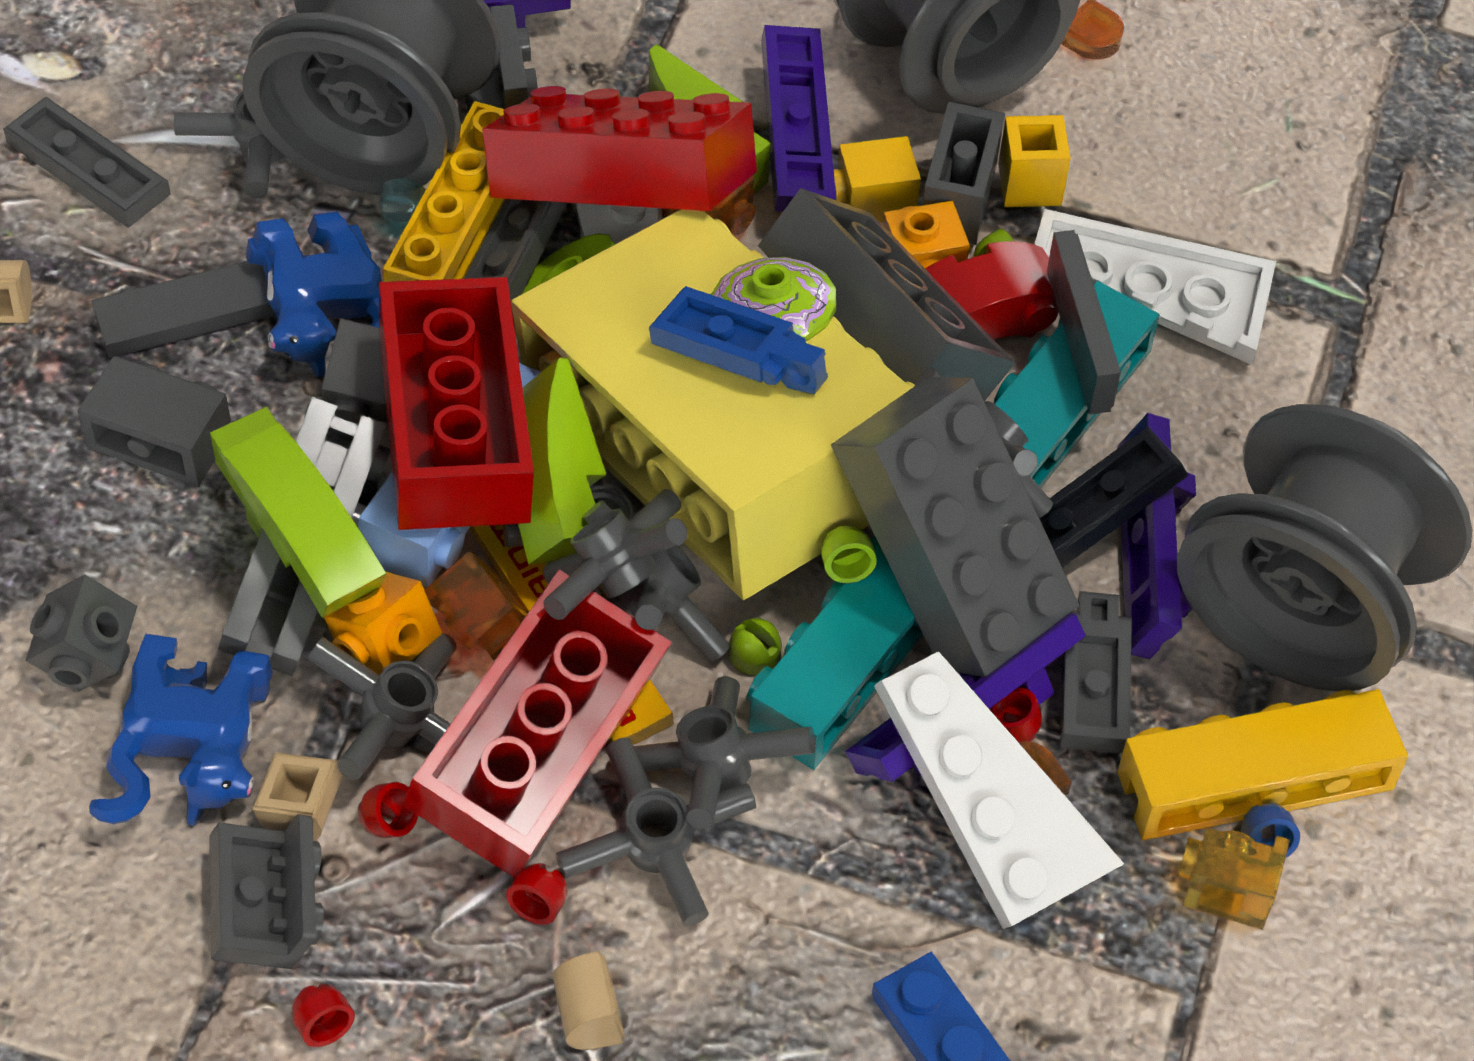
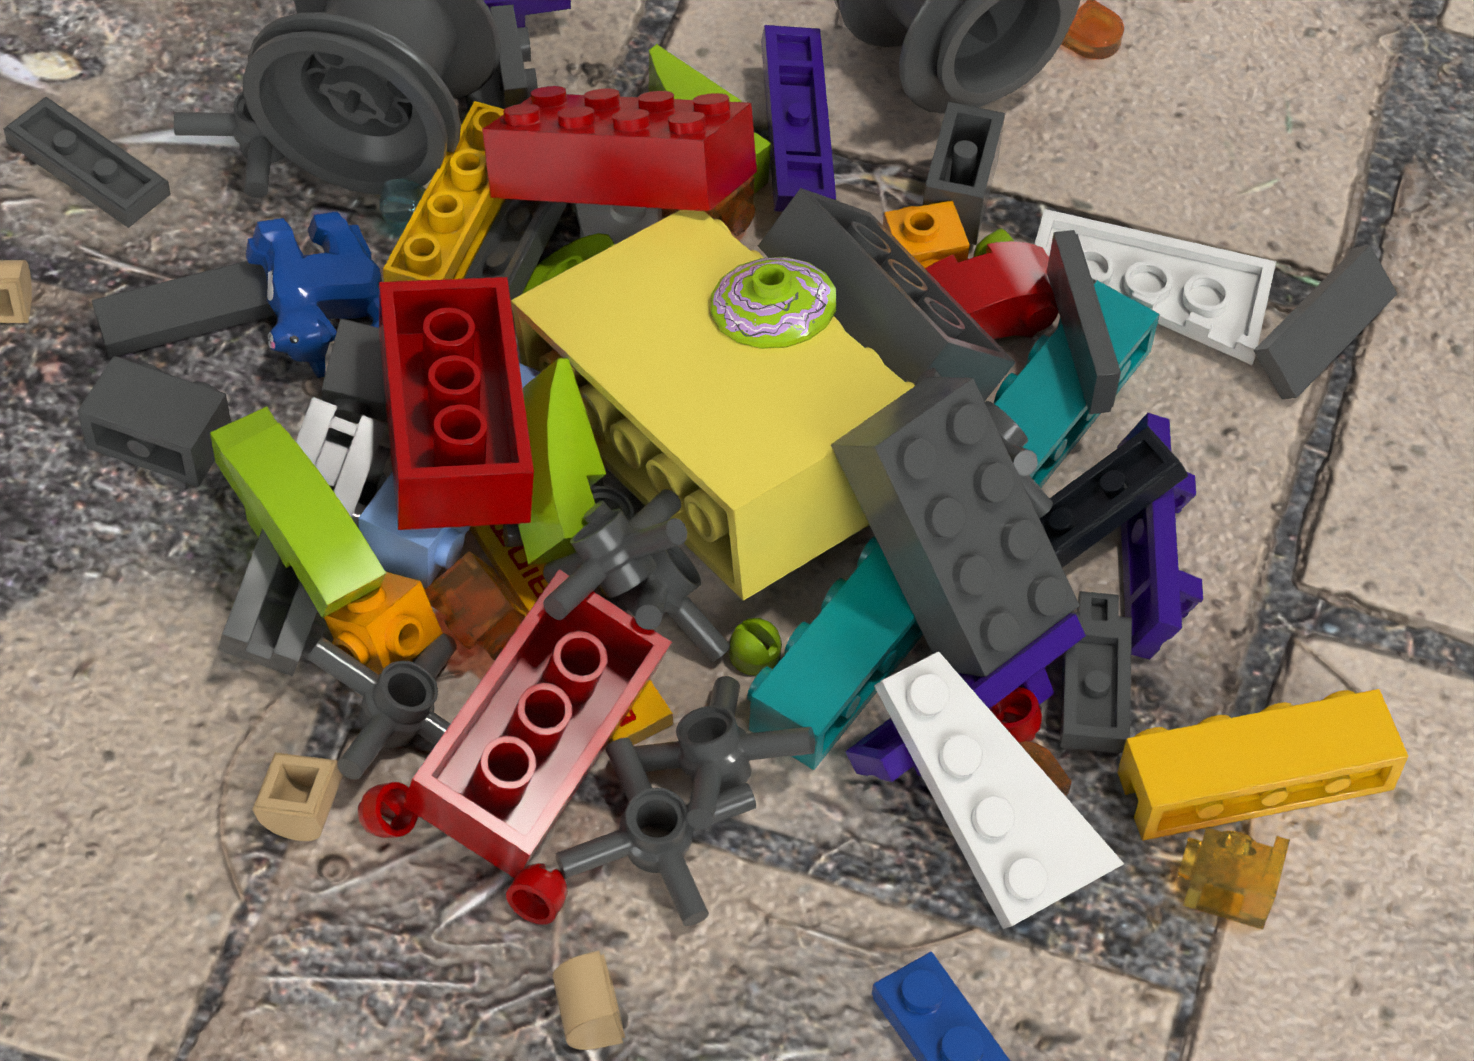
dark grey brick [25,574,137,691] -> none
blue animal [89,633,273,826] -> none
dark grey bracket [209,814,324,969] -> none
red hinge [291,984,355,1047] -> none
blue hinge [649,286,828,394] -> none
lime hinge [822,525,877,583] -> none
yellow brick [834,136,921,223] -> none
yellow brick [998,115,1071,207] -> none
dark grey wheel [1177,404,1473,692] -> none
blue hinge [1241,802,1300,863] -> none
none -> dark grey tile [1253,245,1398,399]

